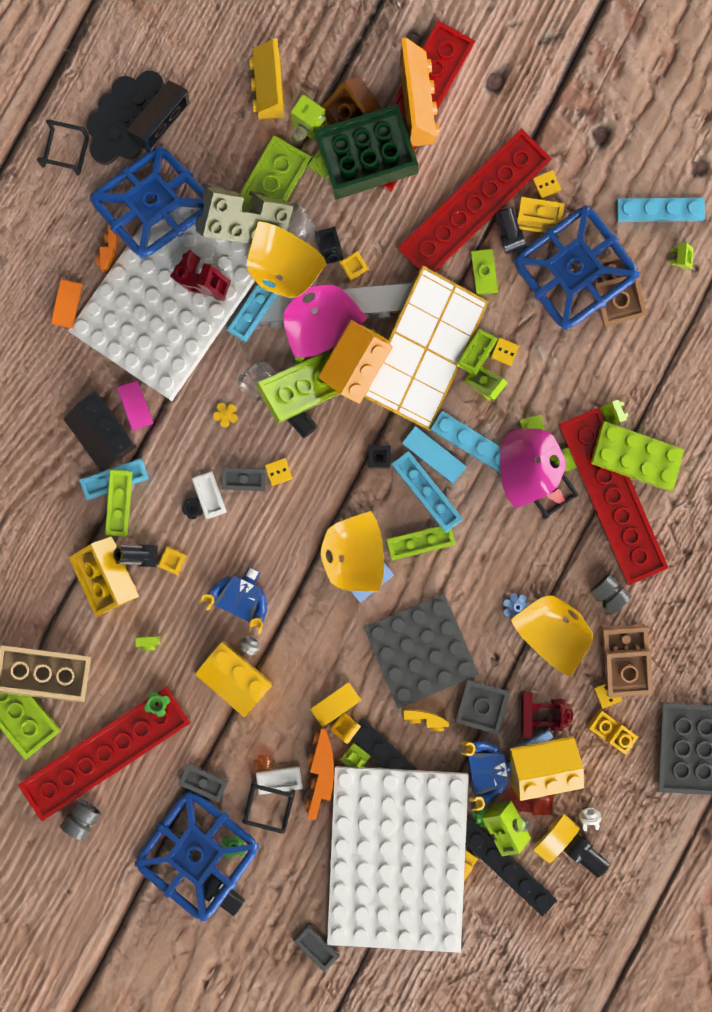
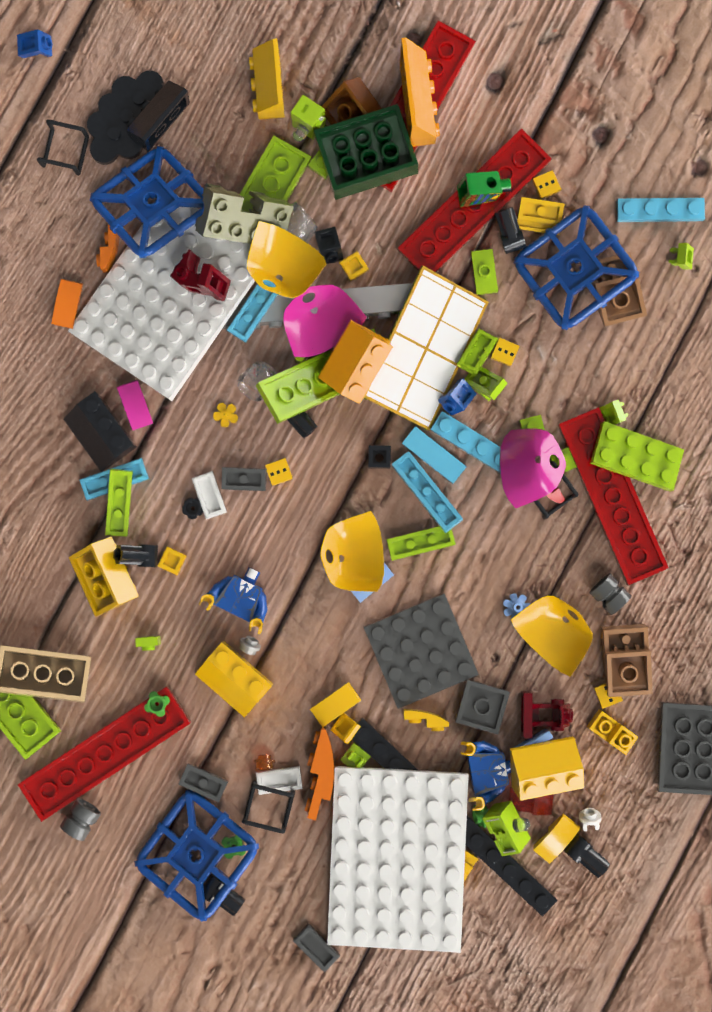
none -> blue bracket [17,29,53,58]
none -> blue bracket [438,378,477,415]
none -> green torso [457,171,511,207]

